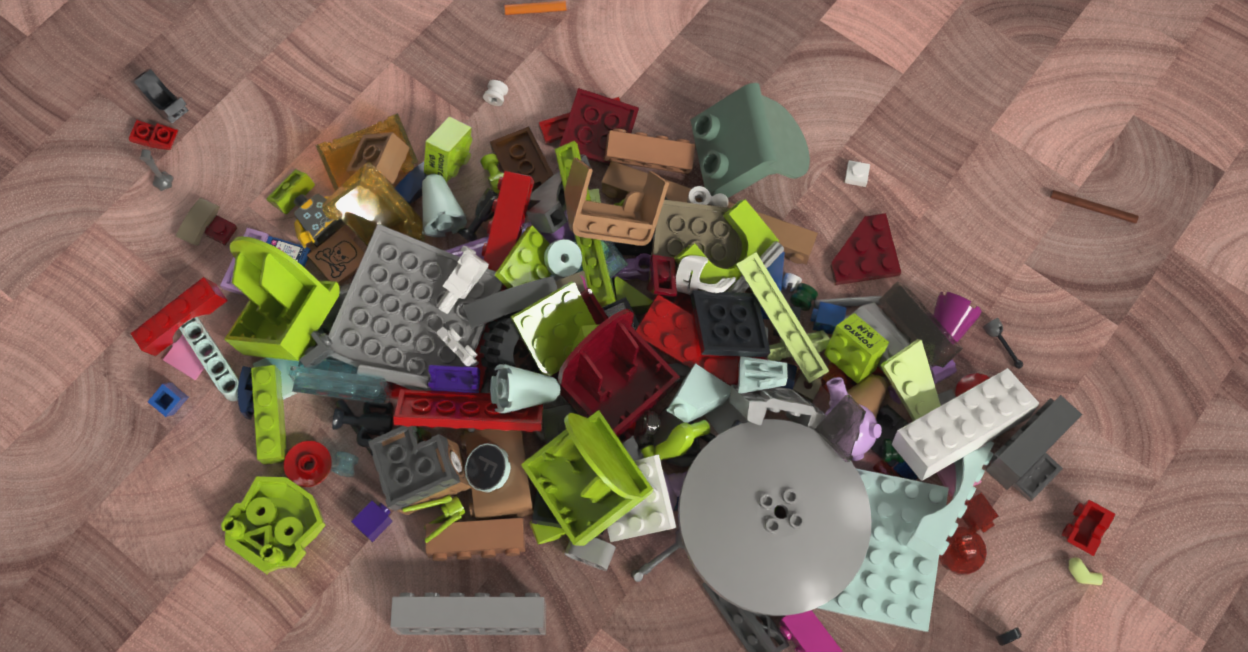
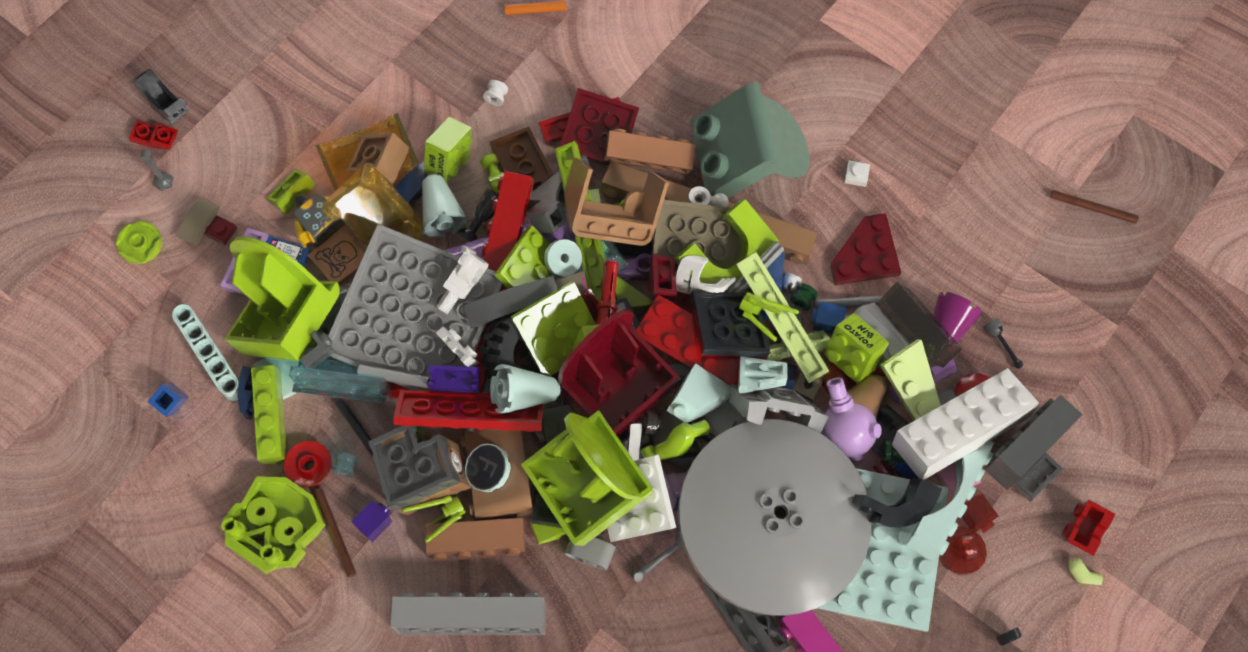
red arch [130,277,228,357] -> none
bright pink piece [163,334,212,380] -> none
black piece [332,398,394,448] -> none
clear smoke wing [814,395,866,462] -> none
none -> lime tile [116,221,162,264]
none -> copper bar [313,488,357,578]
none -> red pin [594,260,619,325]
none -> white sticker [628,423,642,461]
none -> lime plant [739,292,799,341]
none -> black arch [852,478,942,528]

